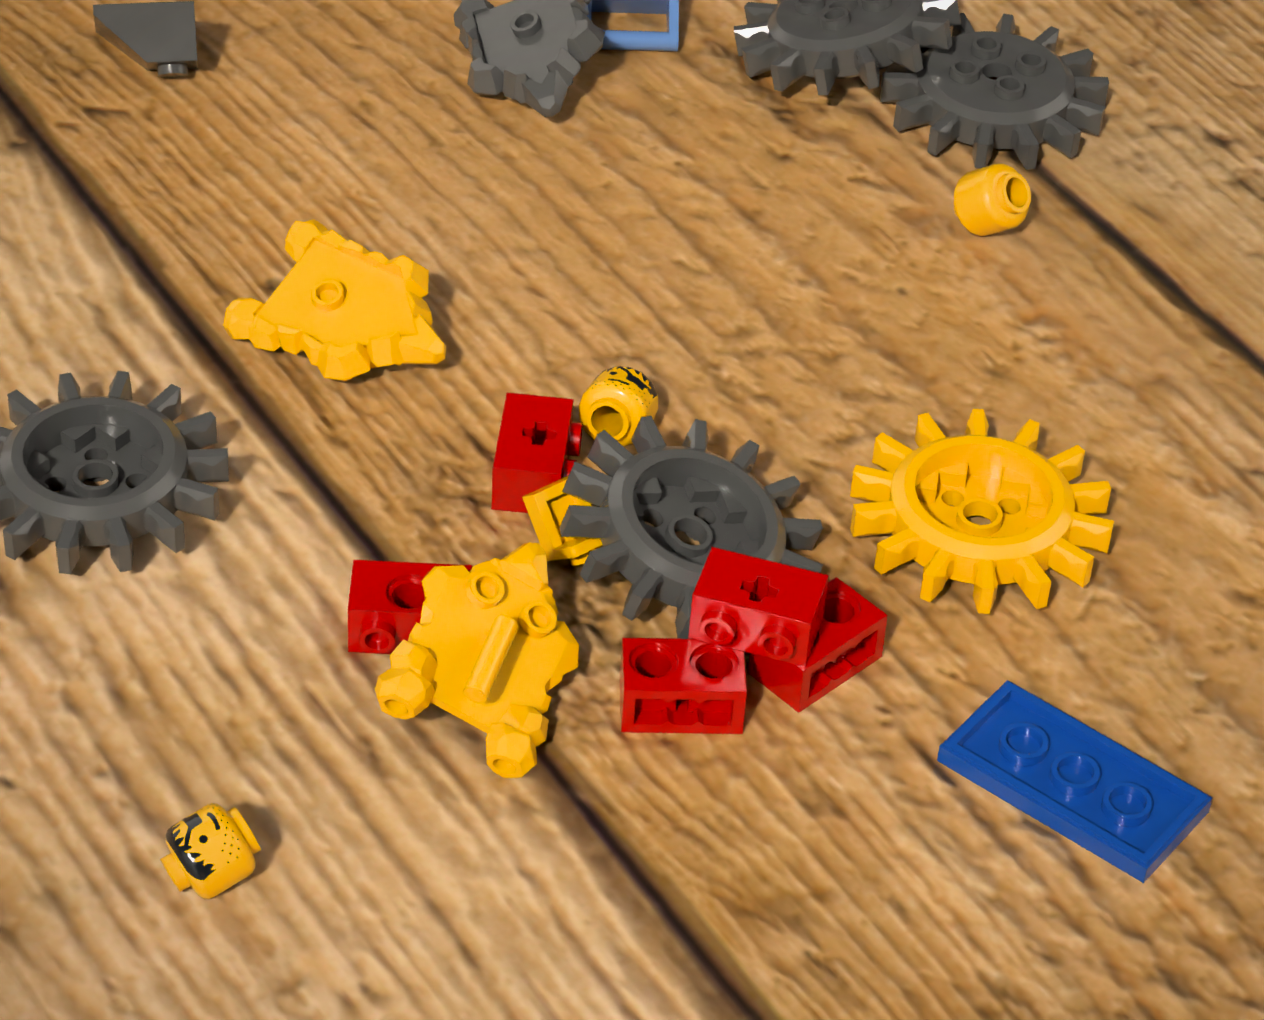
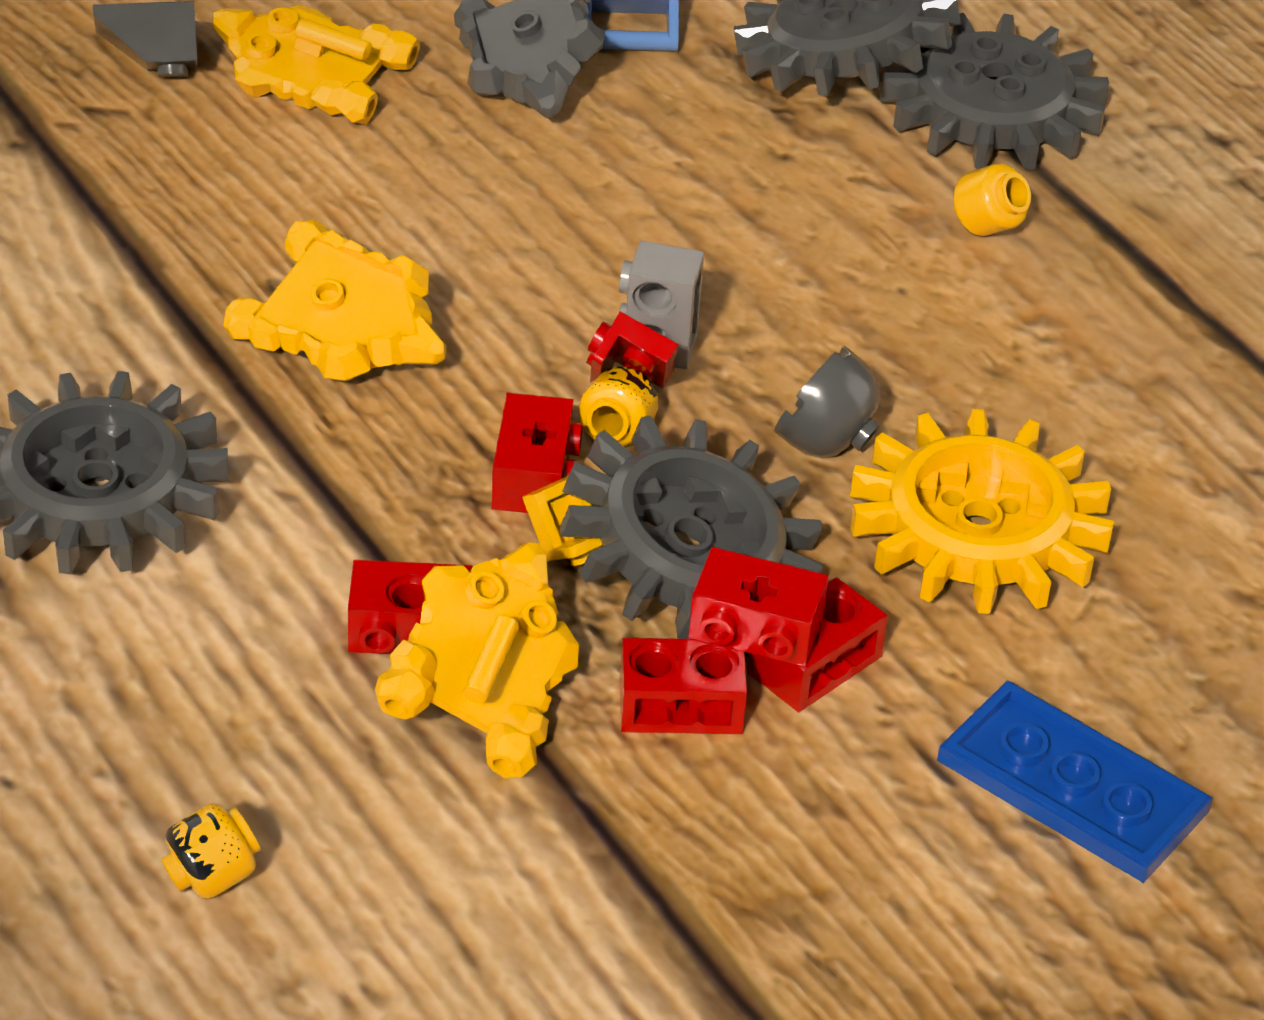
none -> yellow shield [213,5,420,125]
none -> red bracket [586,311,678,389]
none -> light grey brick [619,241,704,369]
none -> dark grey cylinder [774,346,881,458]

